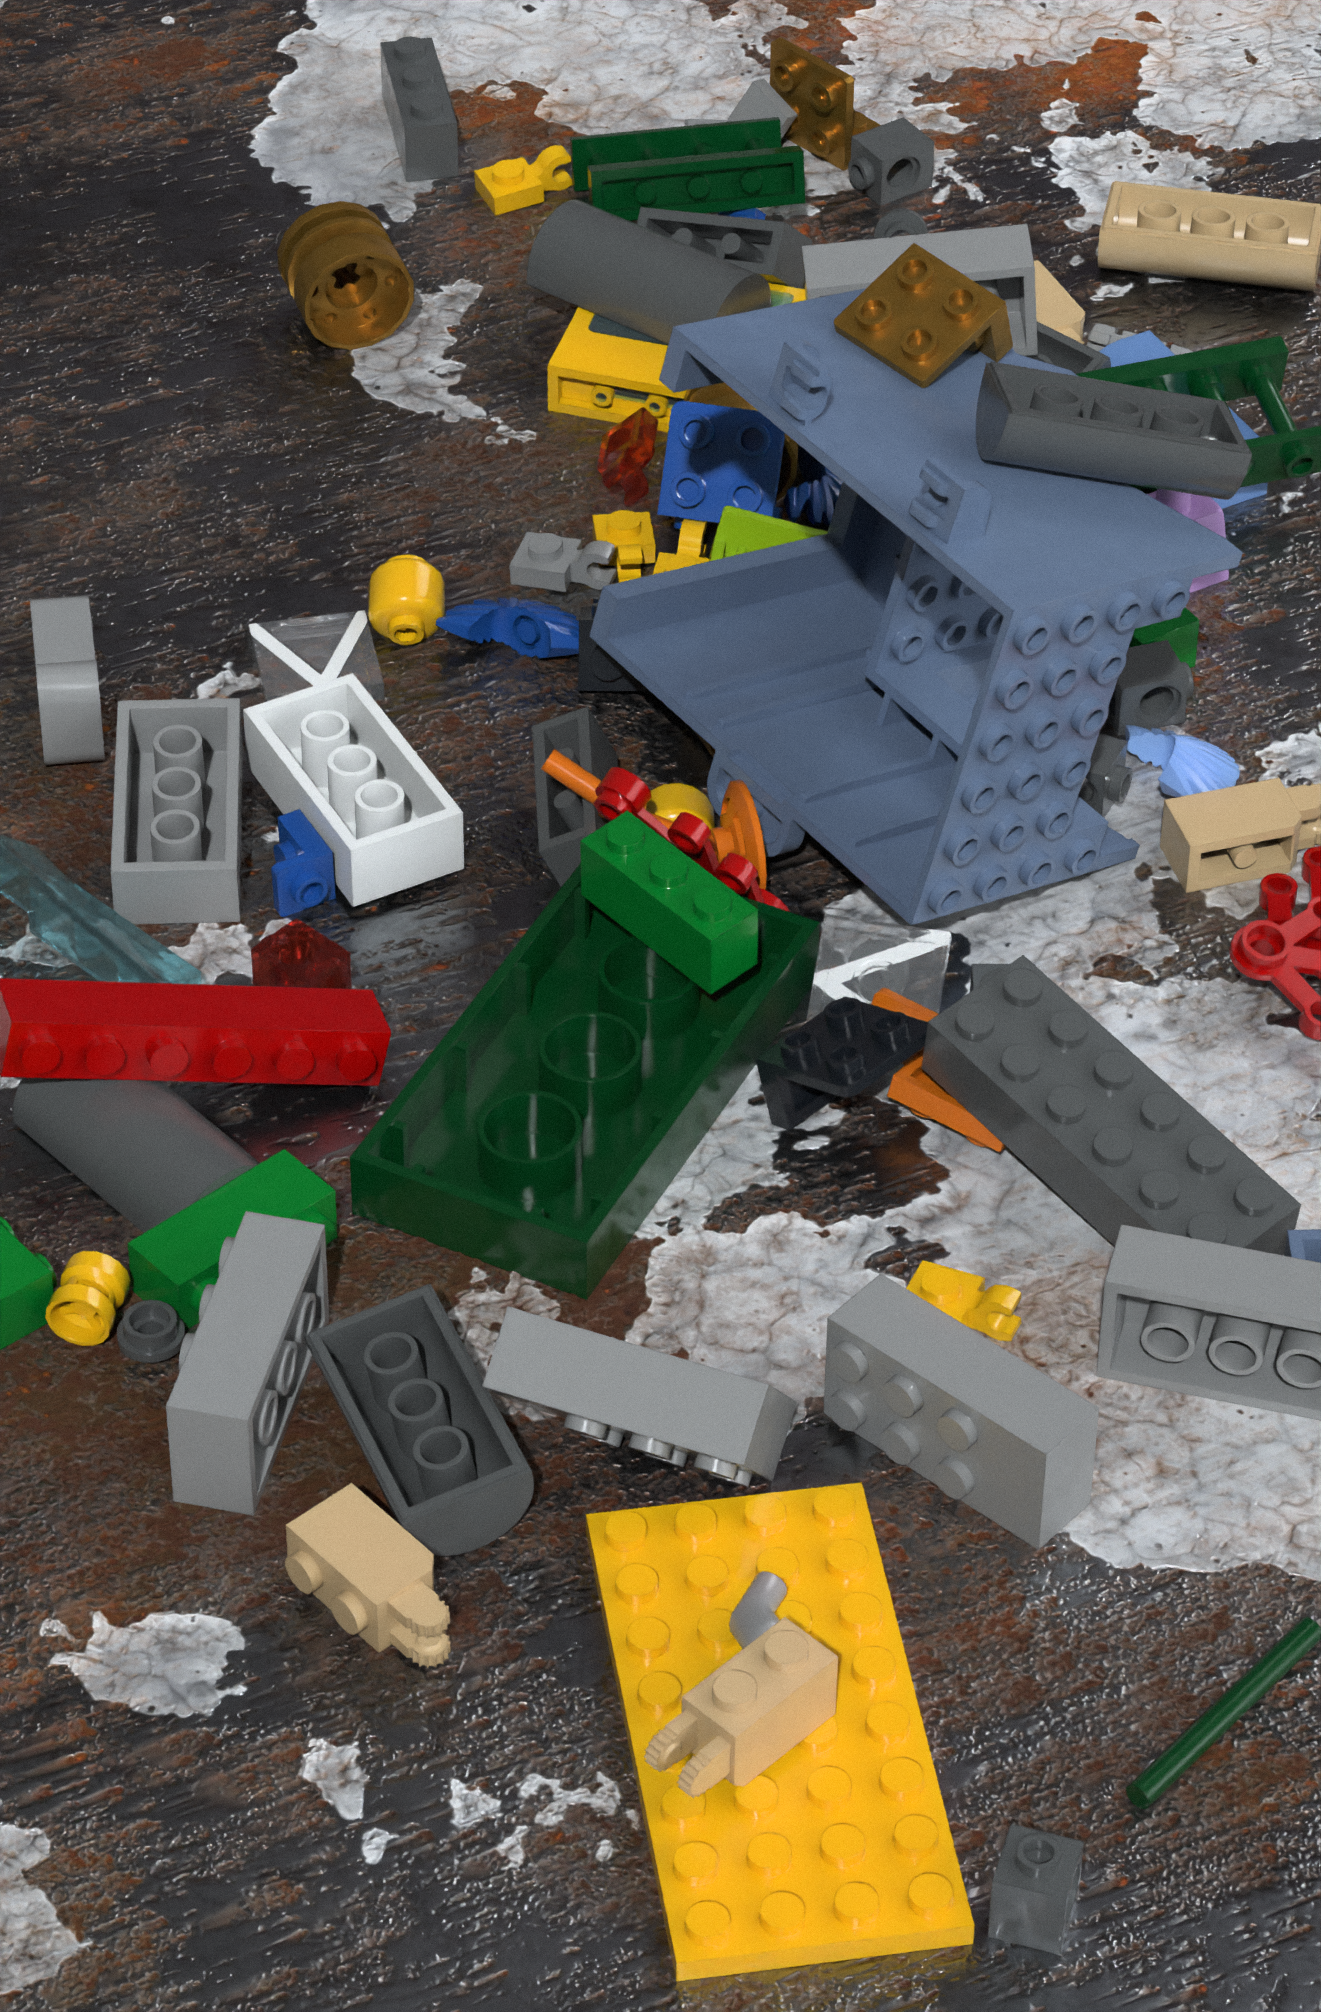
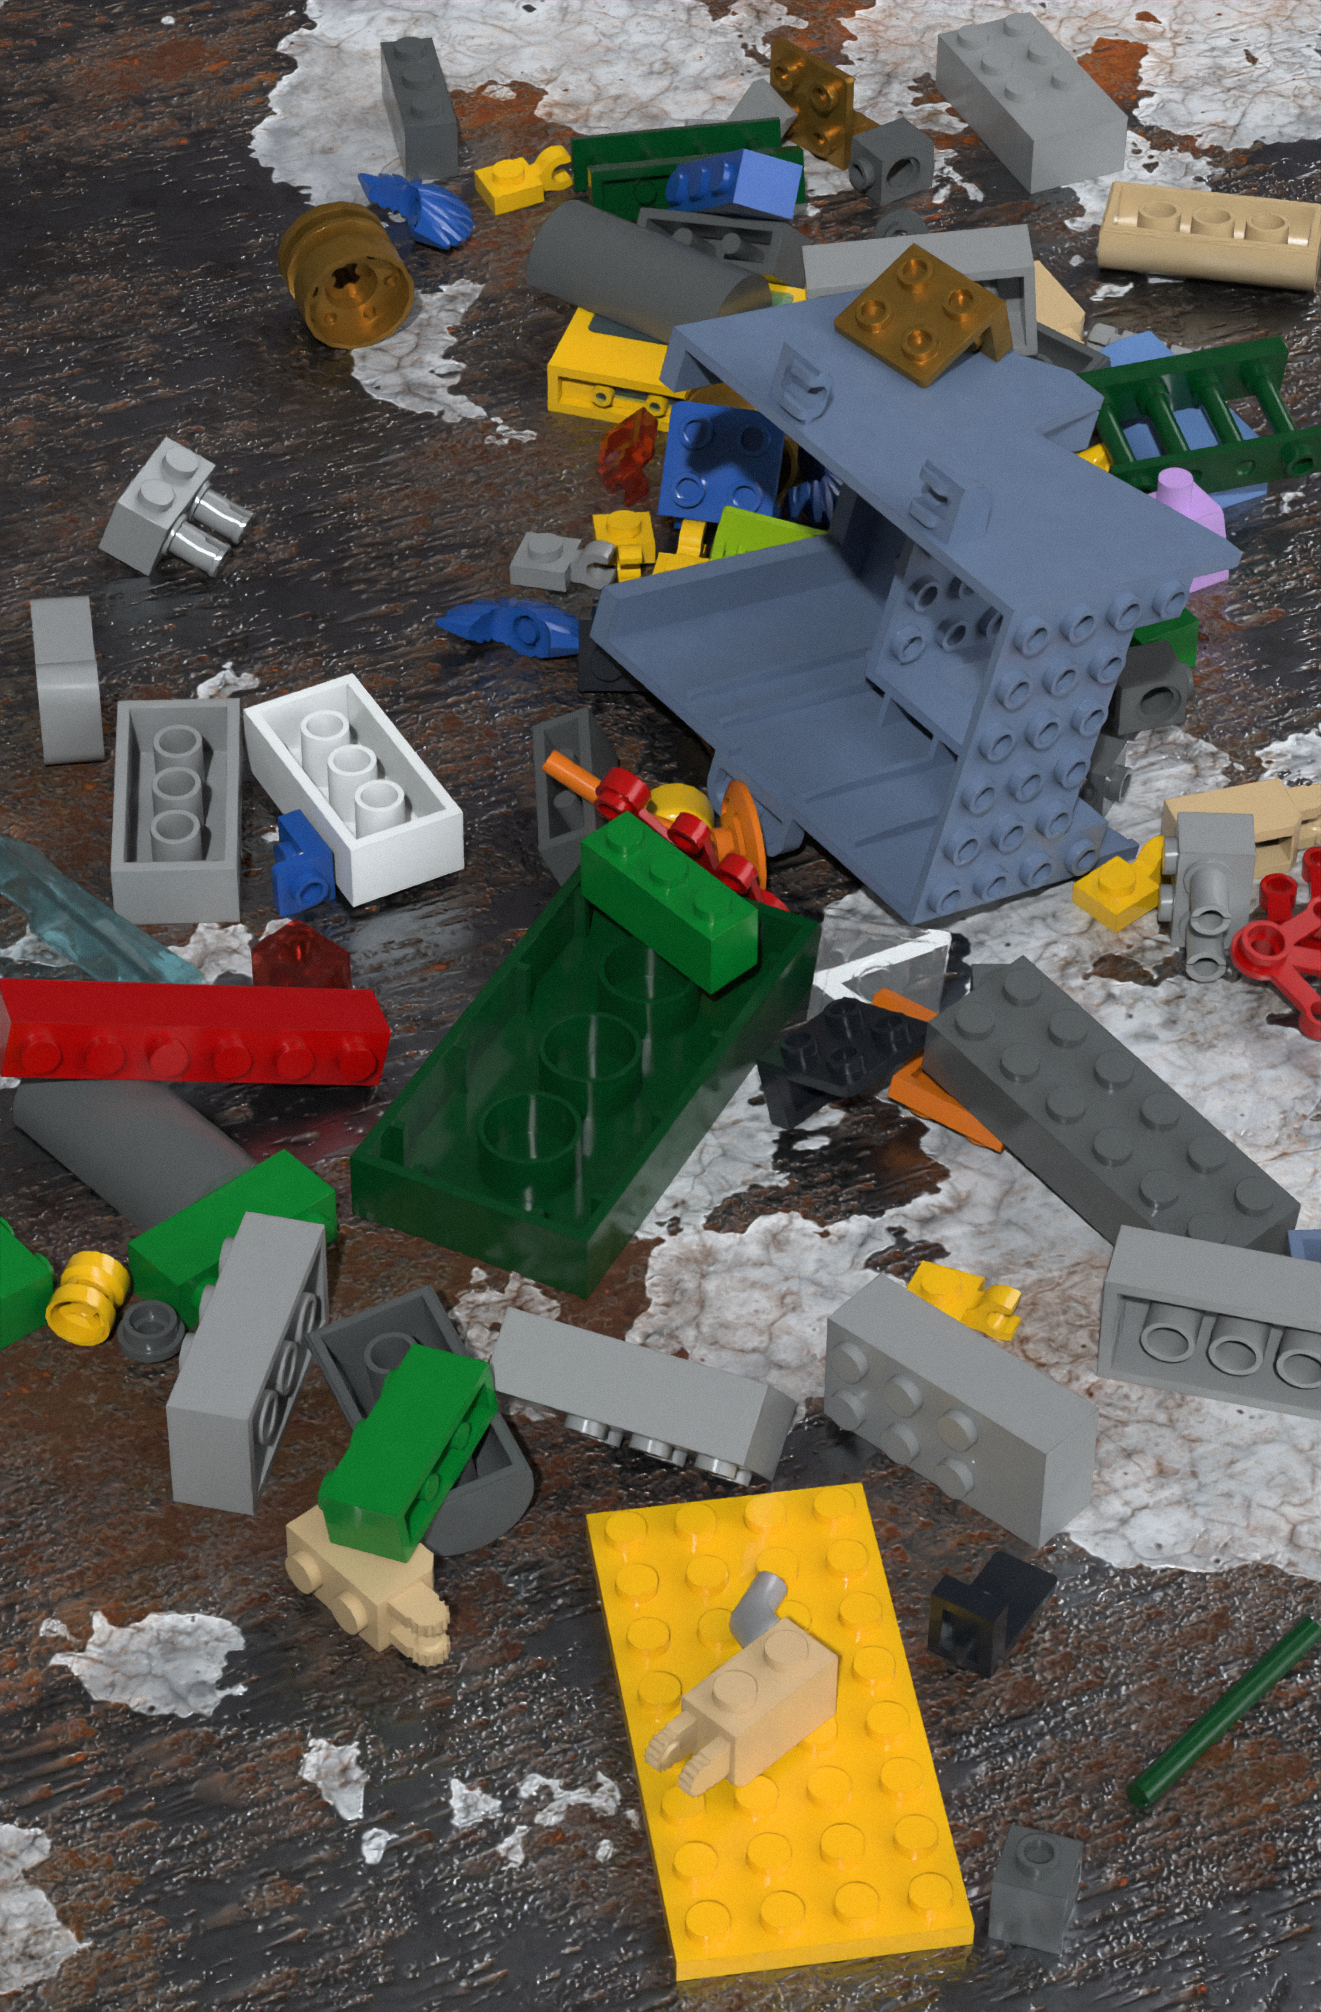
clear tile [249,610,385,702] -> none
yellow head [368,554,445,645] -> none
dark grey brick [976,361,1252,500] -> none
light blue hair [1125,725,1240,797] -> none
none -> light grey brick [98,437,255,578]
none -> green brick [318,1343,498,1564]
none -> blue hair [358,173,474,250]
none -> blue brick [665,148,803,222]
none -> black bracket [927,1551,1057,1679]
none -> light grey brick [935,12,1128,194]
none -> yellow plate [1072,835,1171,933]
none -> light grey brick [1158,812,1256,982]

